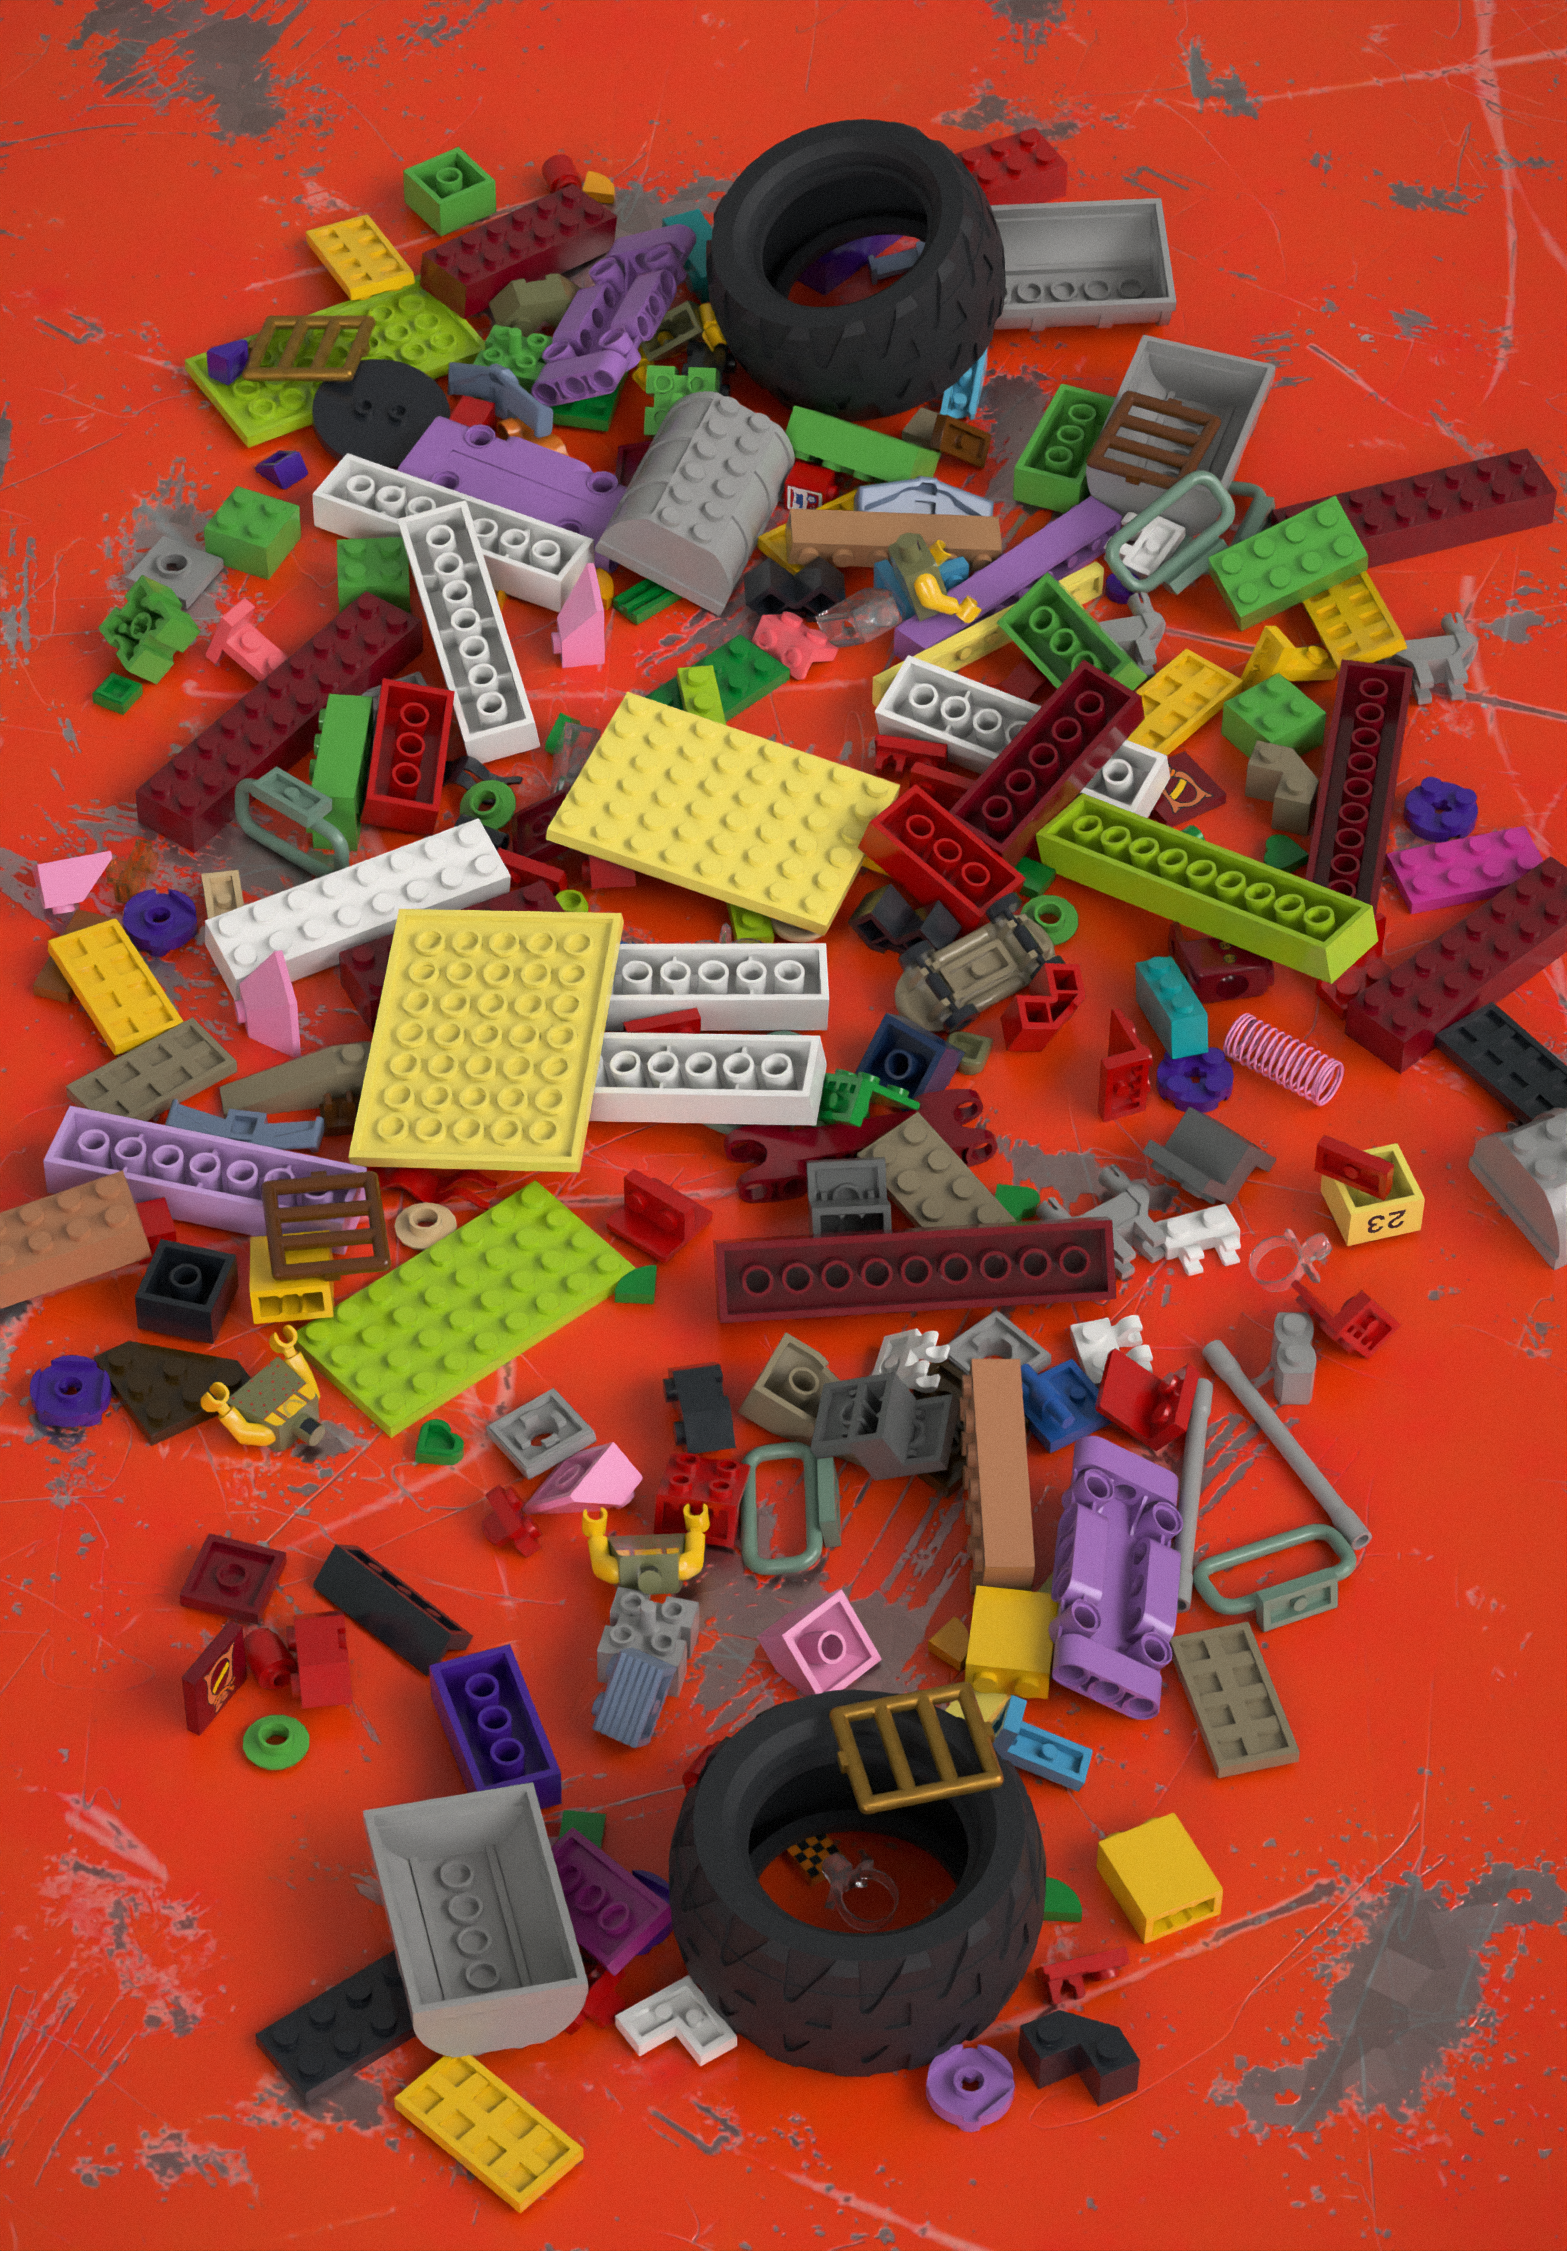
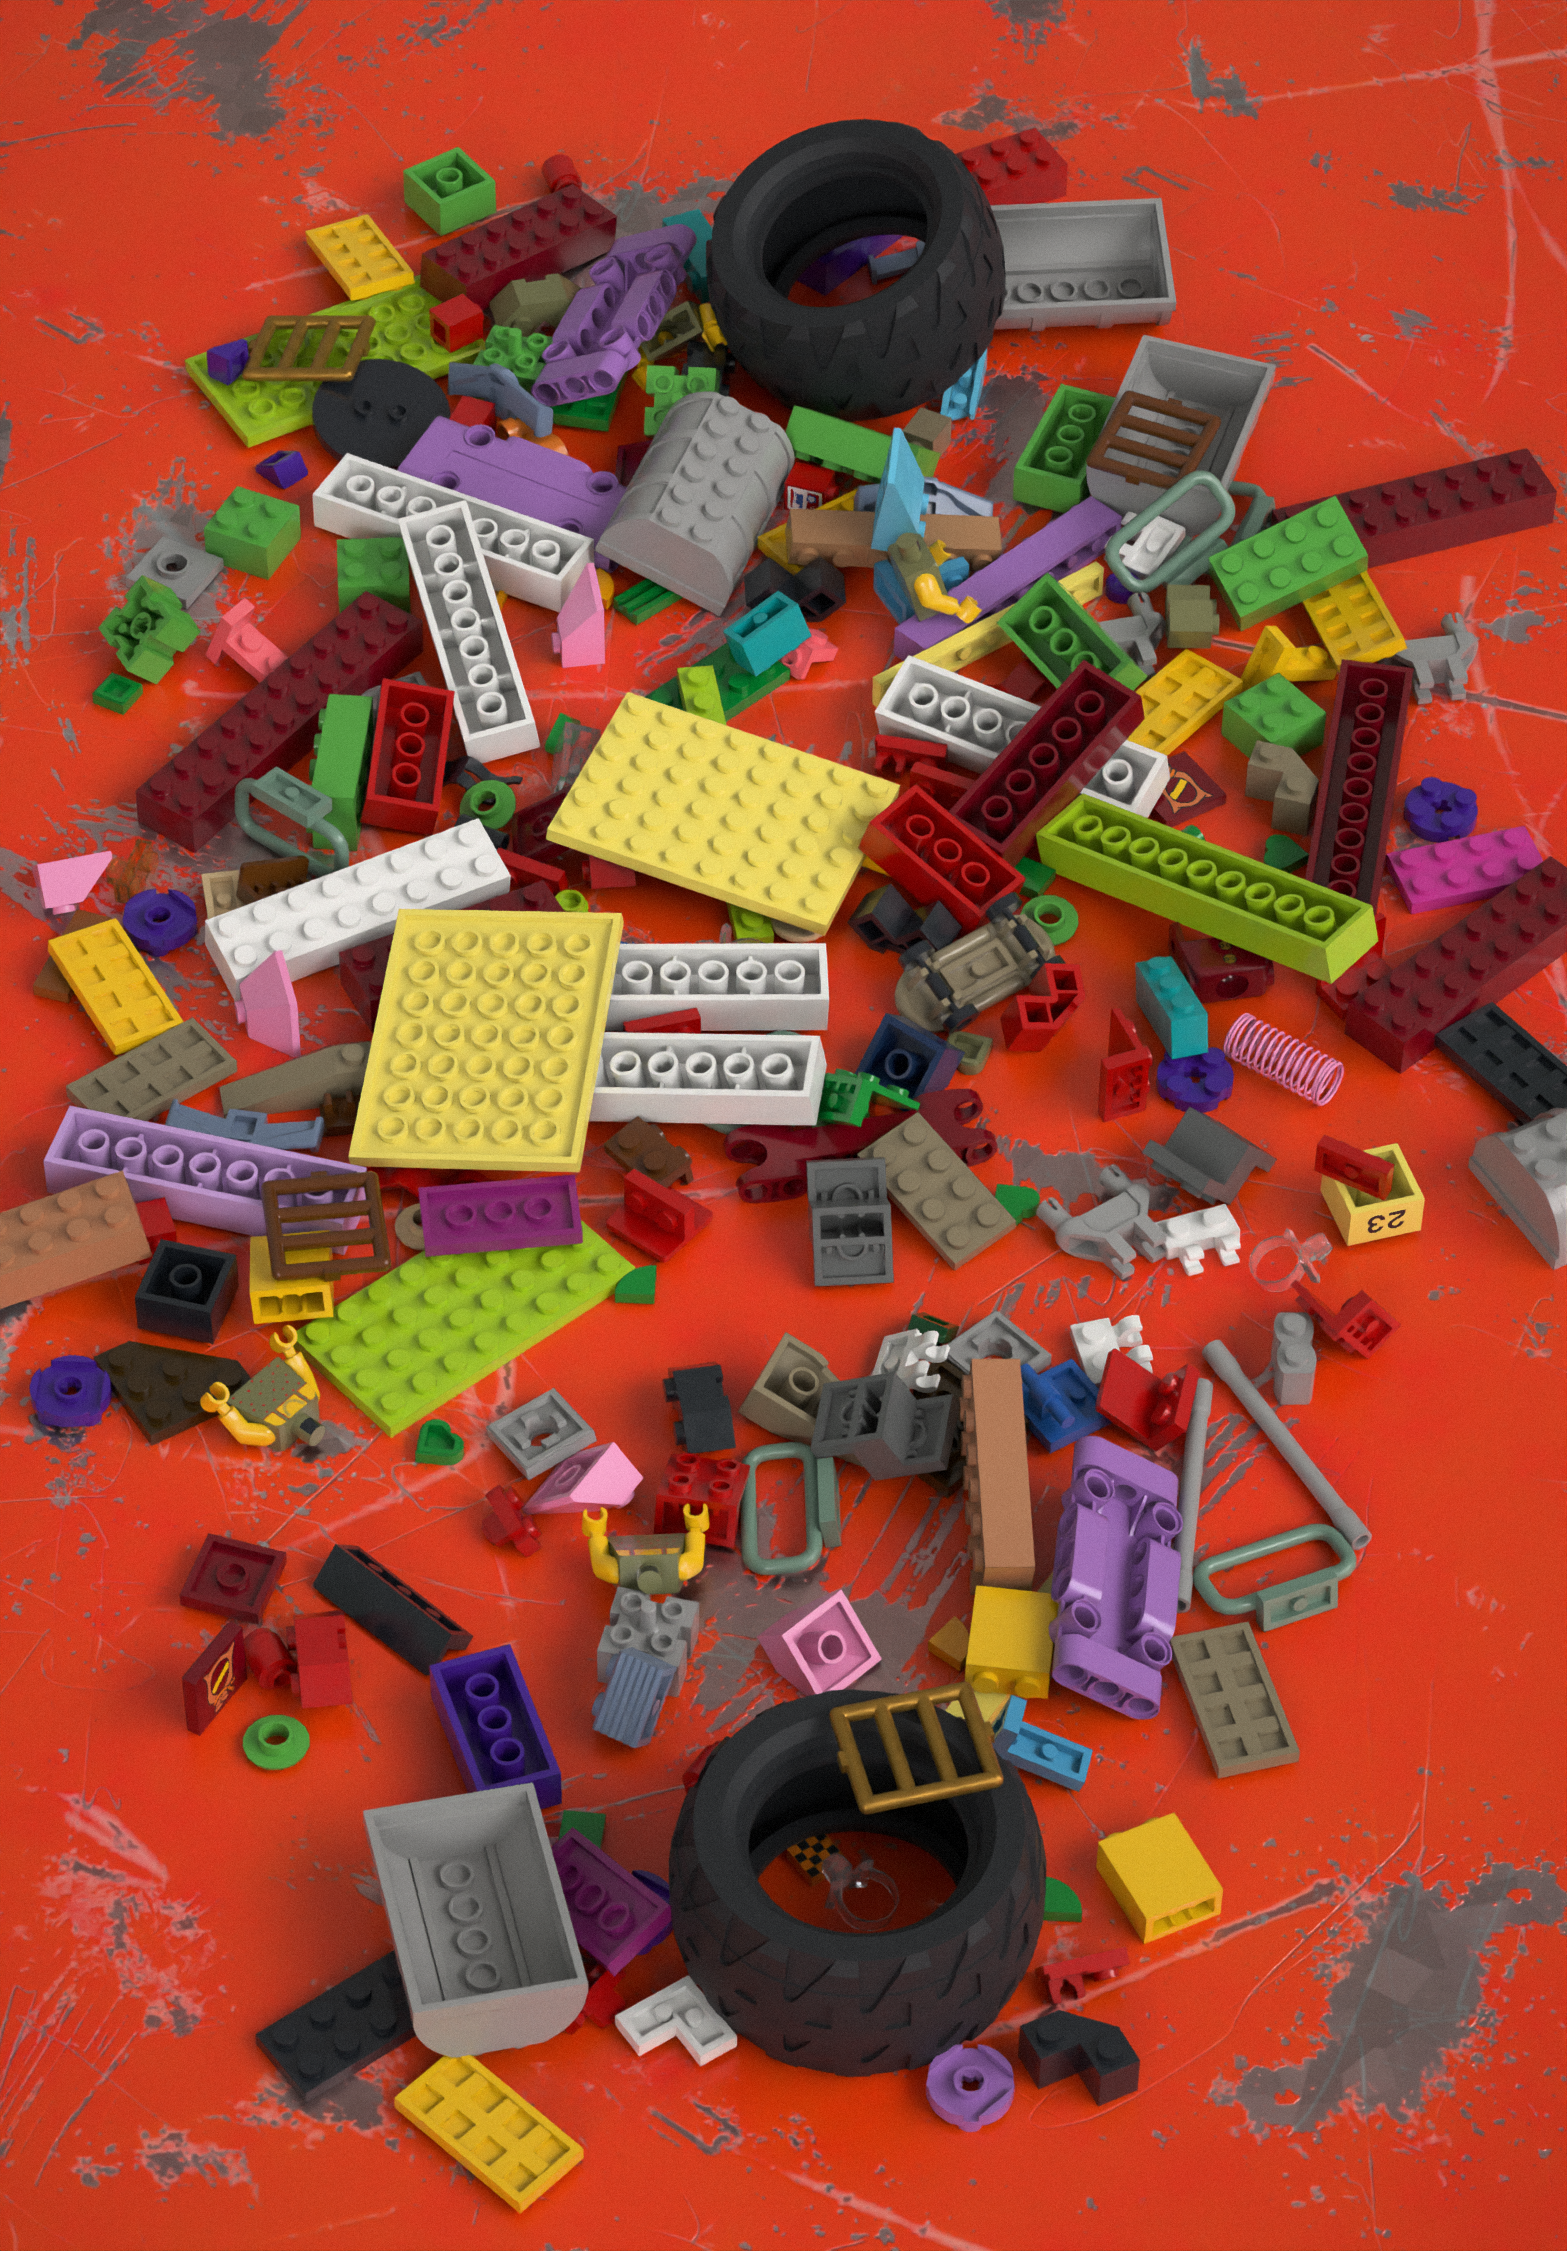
light orange tile [582,171,615,204] -> none
dark red brick [713,1216,1116,1323] -> none
clear torso [815,587,902,648] -> none
reddish brown plate [929,414,992,468] -> none
none -> reddish brown bracket [236,855,309,905]
none -> magenta plate [418,1175,583,1257]
none -> red brick [429,293,484,353]
none -> reddish brown bracket [603,1116,694,1188]
none -> teal brick [722,591,812,677]
none -> medium azure slope [871,427,929,551]
none -> dark green plate [908,1312,959,1346]
none -> olive brick [1165,584,1219,649]

